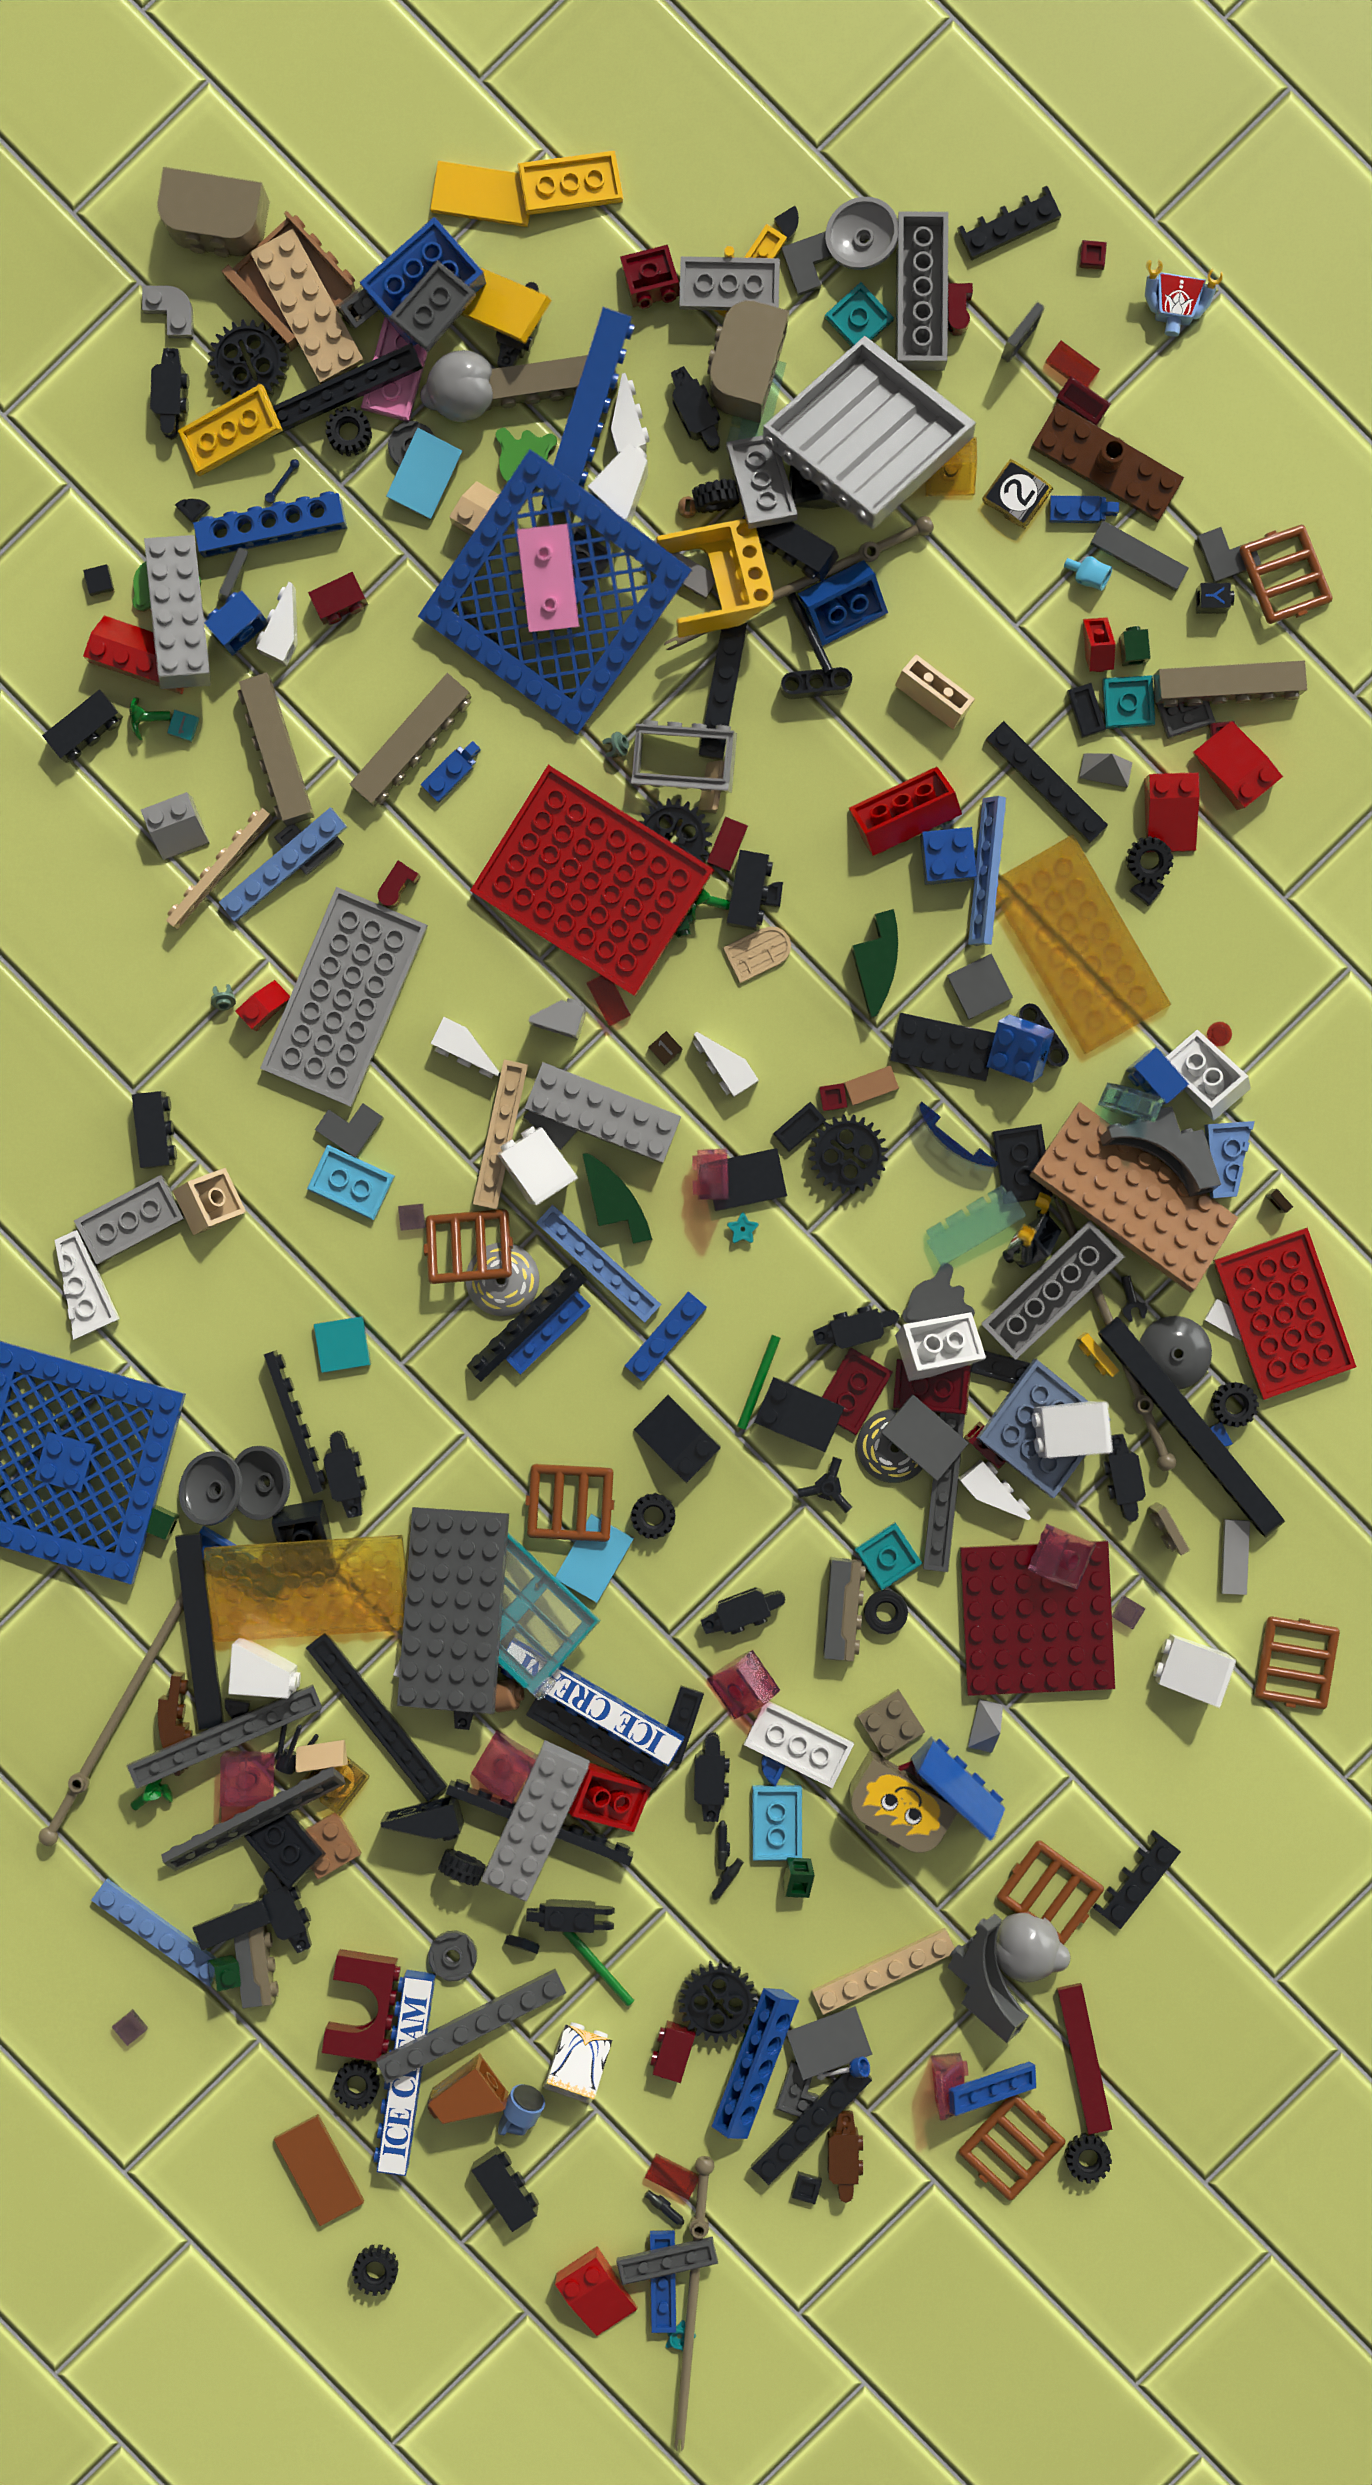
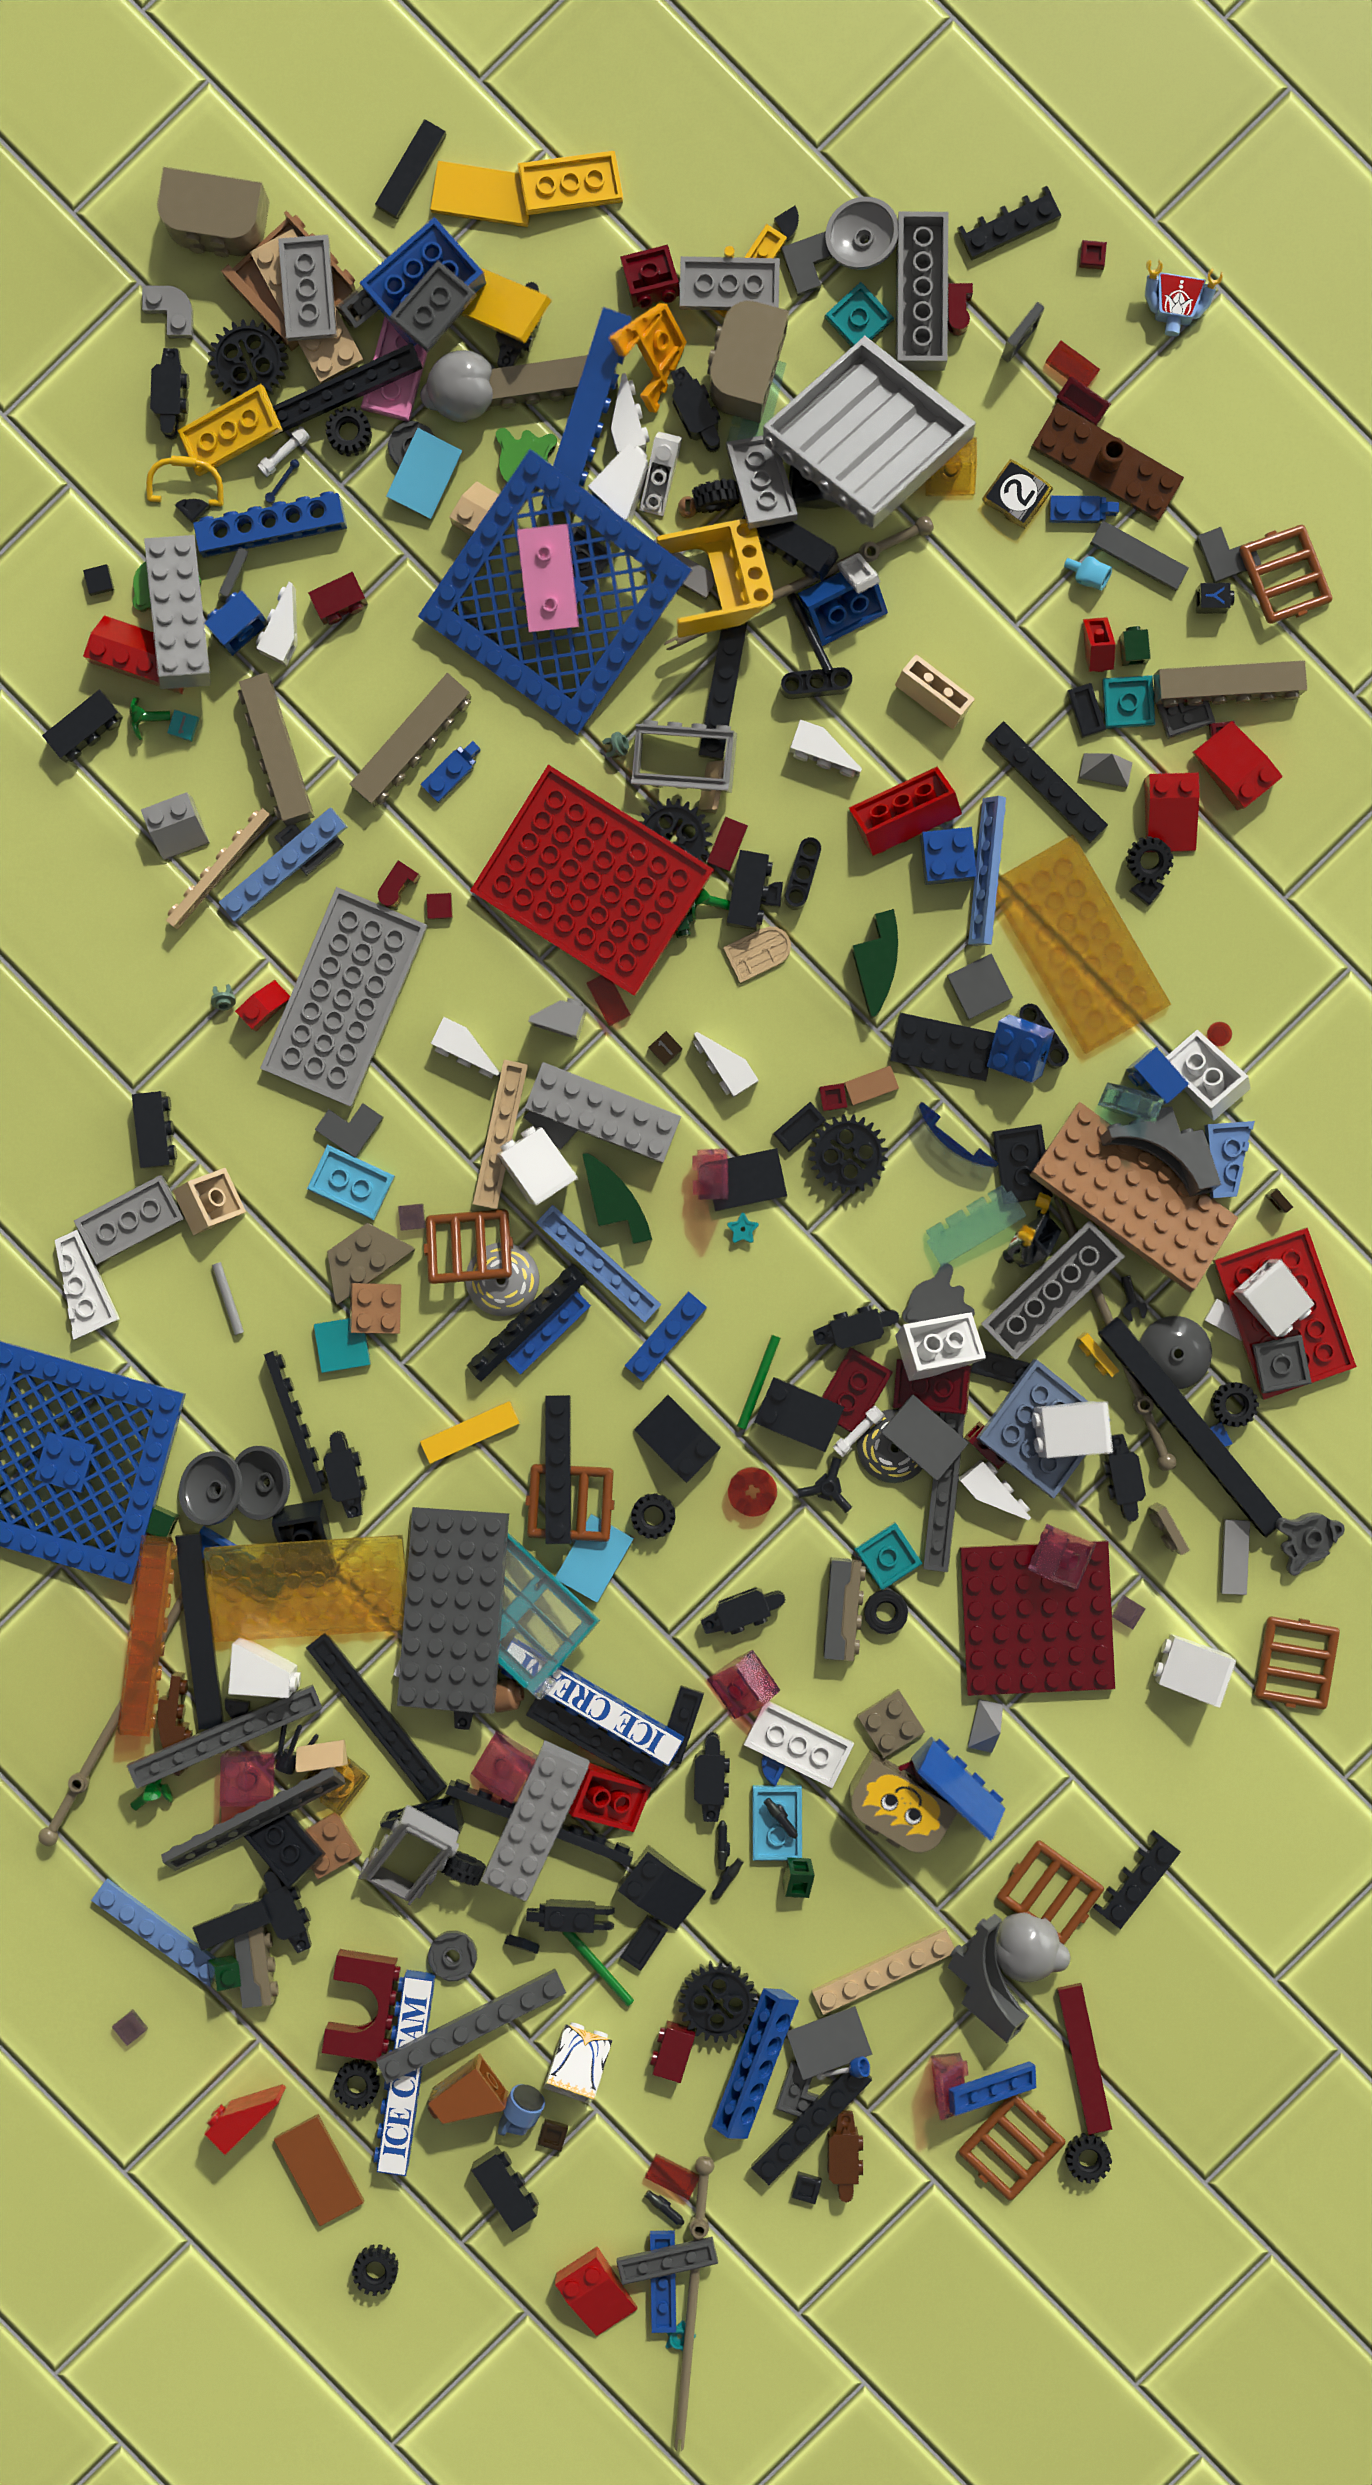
none -> clear orange brick [117,1535,177,1736]
none -> yellow piece [146,456,224,506]
none -> red slope [204,2084,286,2155]
none -> light grey bar [212,1262,244,1335]
none -> white bar [257,426,311,477]
none -> light grey plate [278,235,337,341]
none -> dark tan wing [327,1223,415,1305]
none -> medium nougat plate [349,1283,401,1334]
none -> light grey window [358,1805,459,1905]
none -> black tile [375,119,447,219]
none -> yellow tile [420,1401,520,1464]
none -> dark red tile [427,893,453,920]
none -> dark brown tile [538,2119,568,2152]
none -> black plate [545,1395,571,1544]
none -> light orange wing [609,303,687,413]
none -> black slope [617,1845,706,1929]
none -> black tile [620,1914,668,1971]
none -> white slope [640,431,682,516]
none -> clear red plate [728,1467,777,1517]
none -> piece [763,1798,798,1839]
none -> black beam [785,837,821,910]
none -> white slope [790,720,862,778]
none -> white bar [833,1406,885,1457]
none -> white tile [837,553,880,593]
none -> white slope [1233,1259,1314,1337]
none -> dark grey tile [1252,1335,1312,1393]
none -> dark grey tile [1275,1512,1345,1576]

